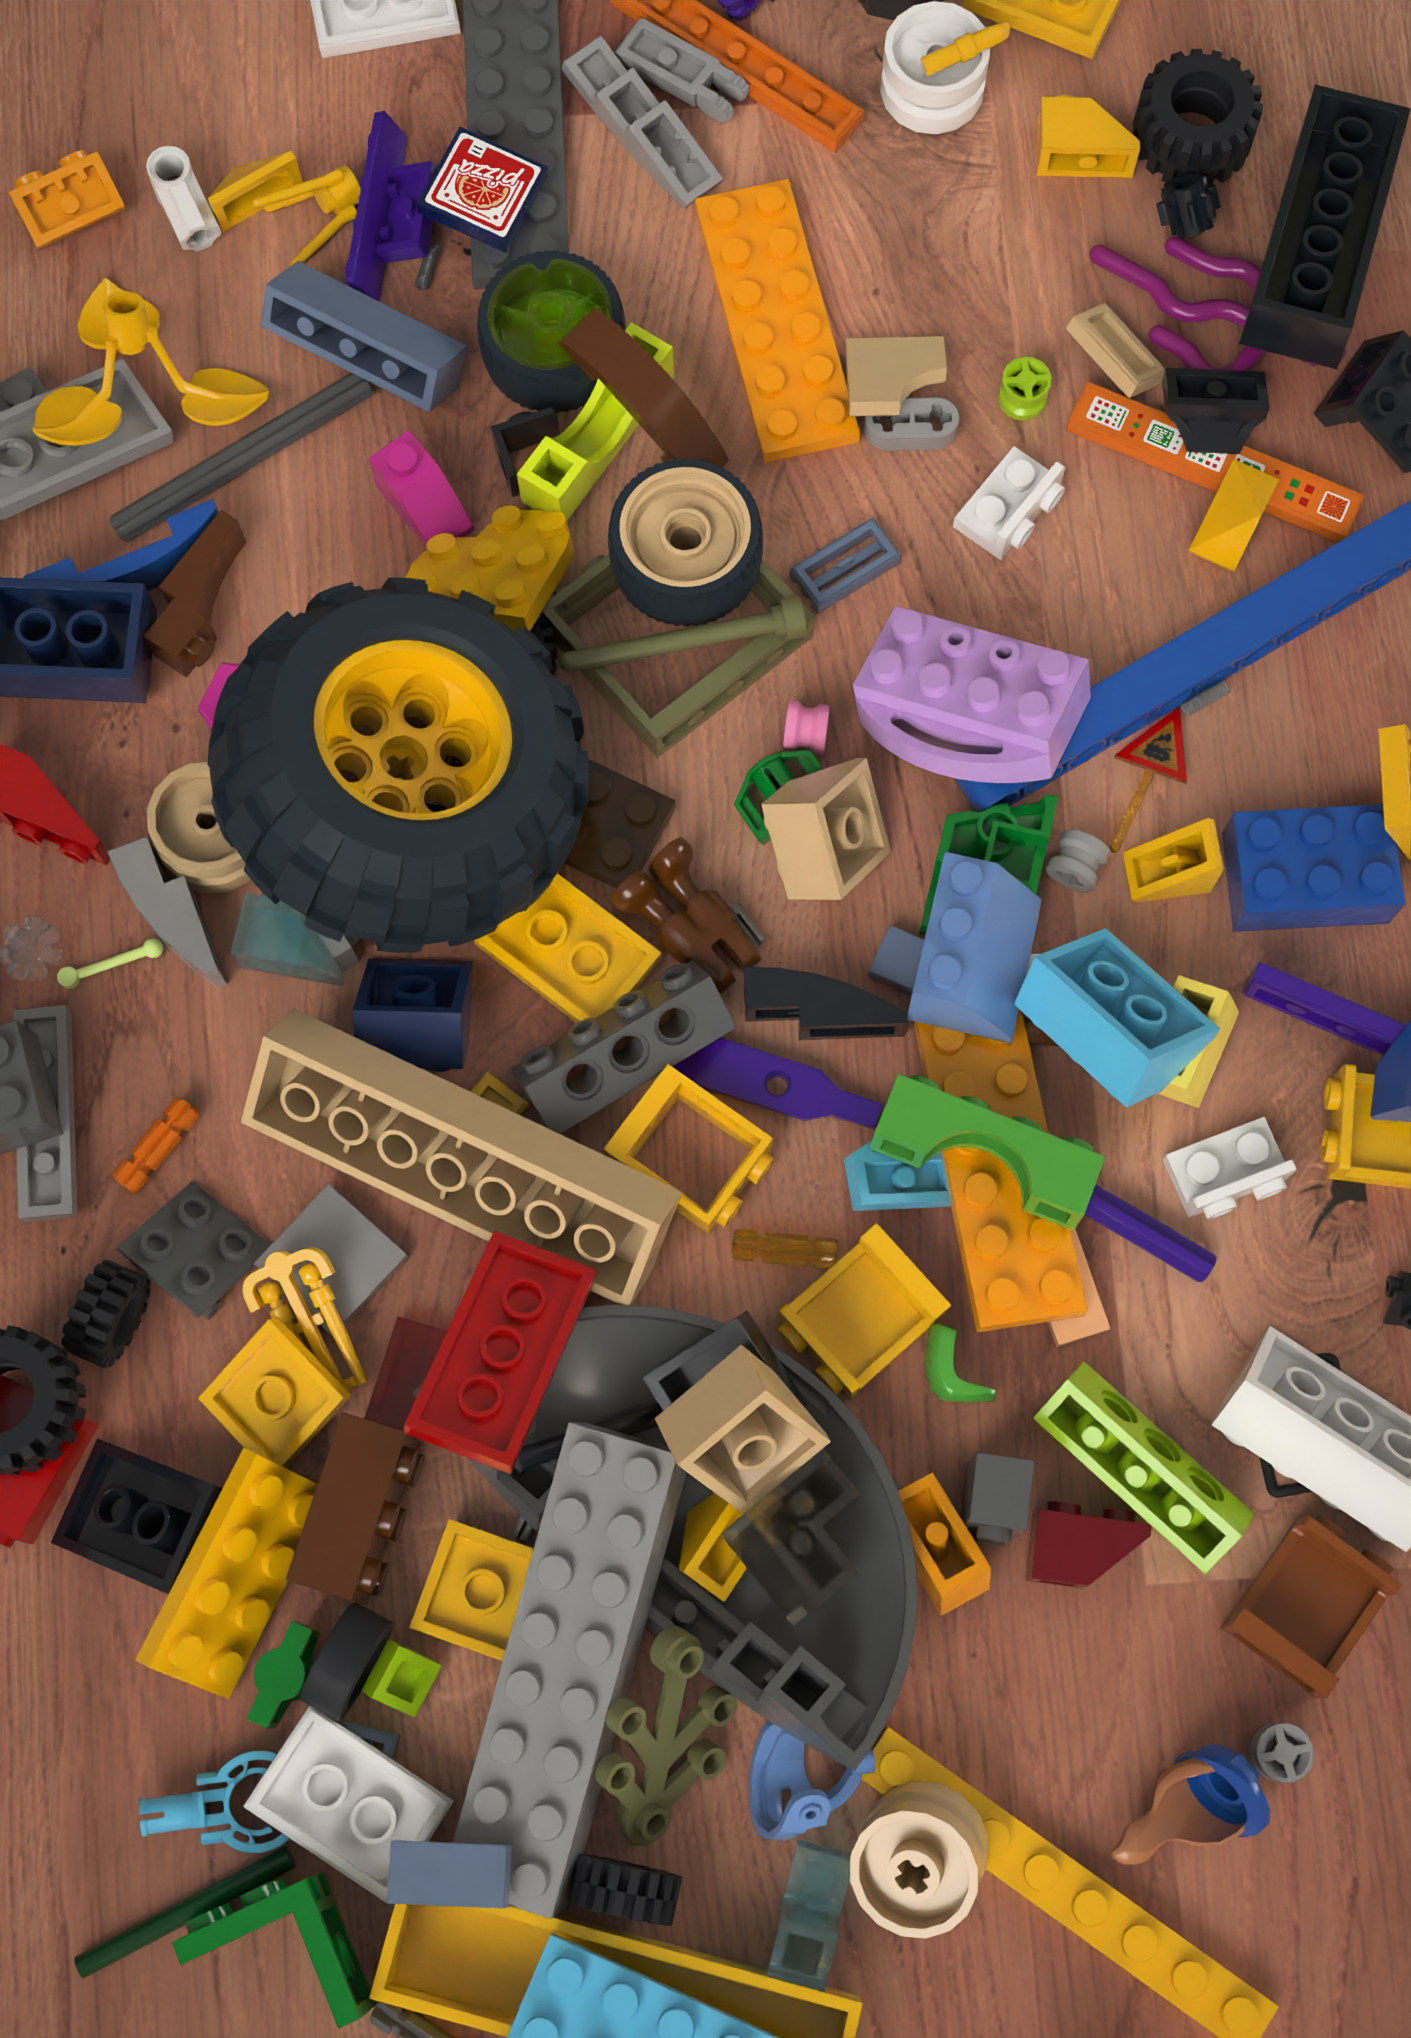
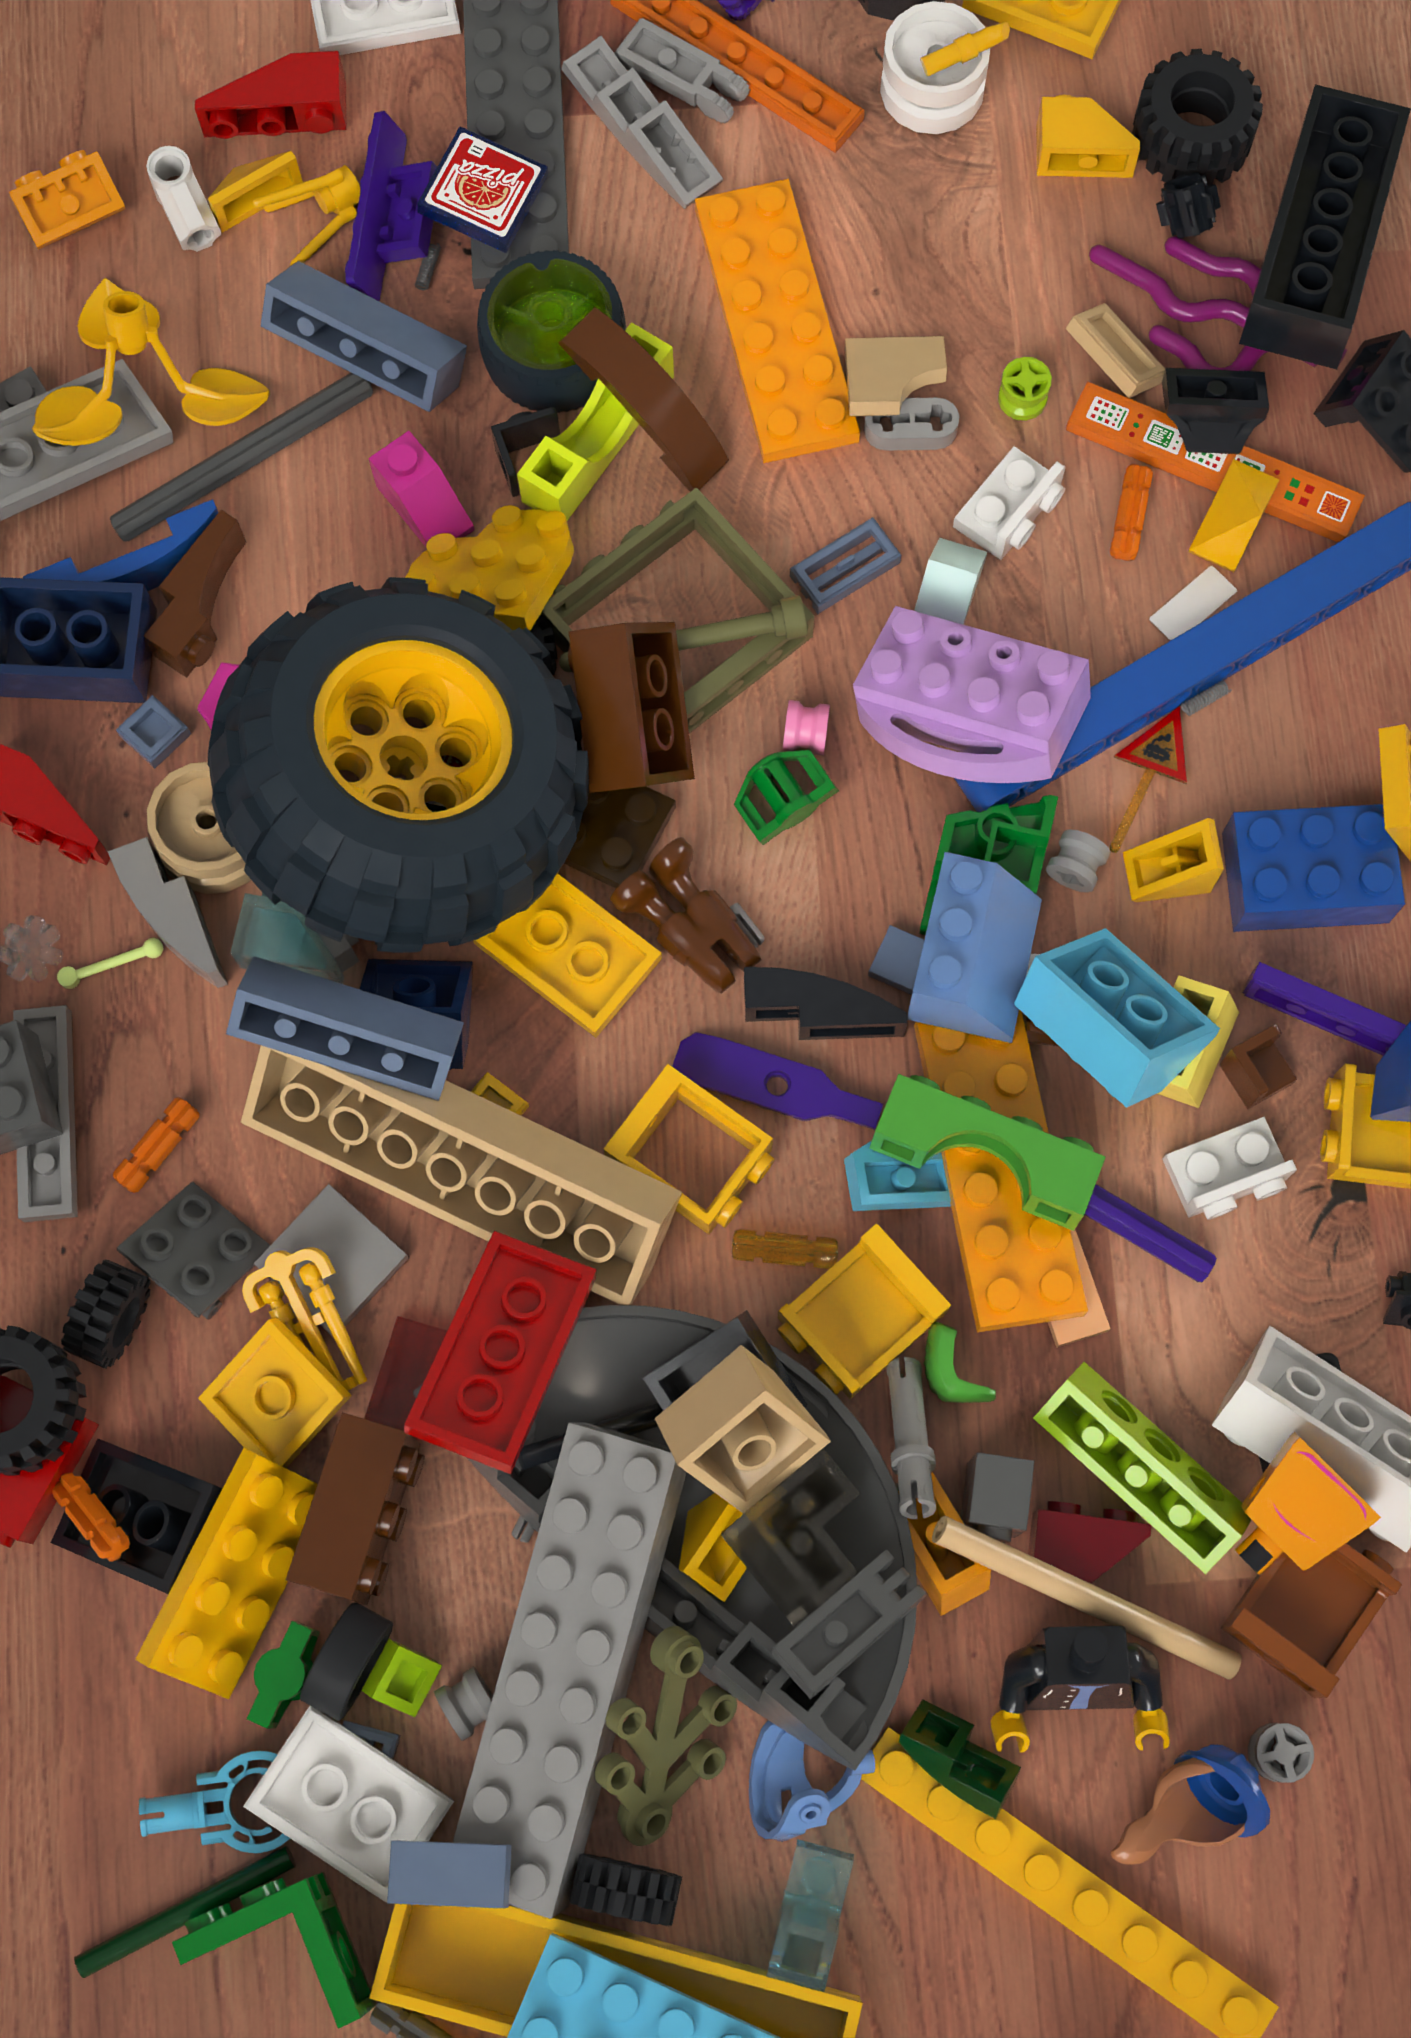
yellow plate [409,1519,534,1661] -> none
dark grey brick [510,960,737,1134] -> none
wheel [608,458,763,627] -> none
tan slope [761,757,891,900] -> none
tan wheel [850,1781,988,1939] -> none
none -> orange axle [52,1473,130,1562]
none -> sand blue tile [116,695,191,769]
none -> red slope [195,51,347,139]
none -> sand blue brick [226,956,464,1101]
none -> light grey wheel [434,1667,493,1741]
none -> reddish brown brick [568,622,695,793]
none -> dark grey hinge [771,1550,928,1699]
none -> light grey pin [886,1357,936,1519]
none -> dark green slope [899,1699,1021,1819]
none -> light aqua slope [914,538,988,625]
none -> tan piece [932,1516,1241,1680]
none -> black torso [990,1626,1170,1753]
none -> orange axle [1110,464,1153,561]
none -> white sticker [1150,566,1237,641]
none -> reddish brown panel [1219,1024,1297,1109]
none -> light orange torso [1235,1432,1381,1575]

